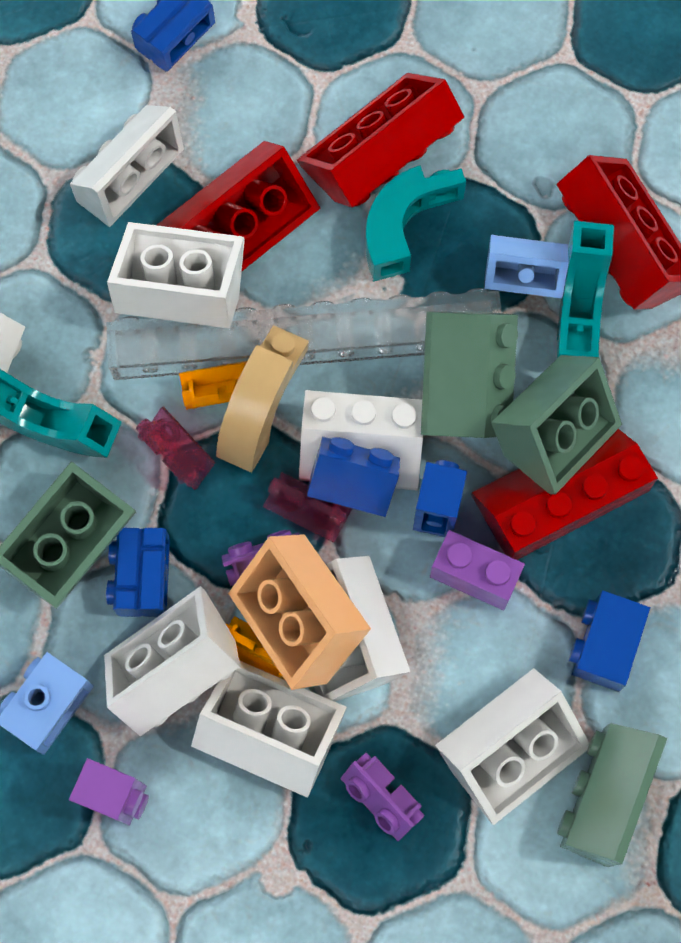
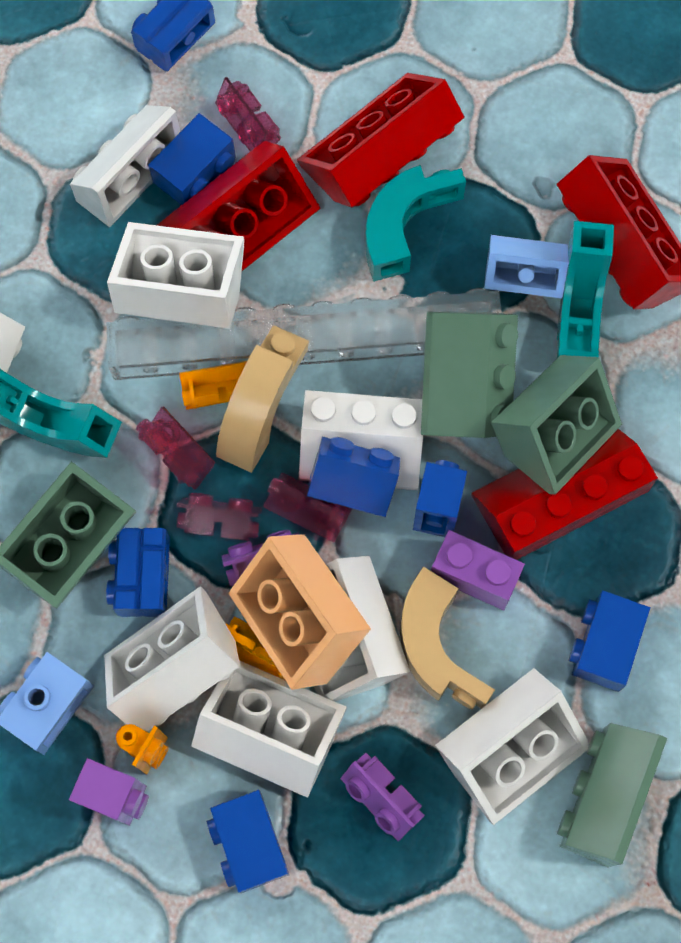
none -> light orange hinge [116,724,169,775]
none -> blue brick [148,113,236,205]
none -> clear pink hinge [177,493,262,541]
none -> blue brick [206,790,290,893]
none -> clear pink hinge [215,77,281,151]
none -> tan arch [400,566,495,710]

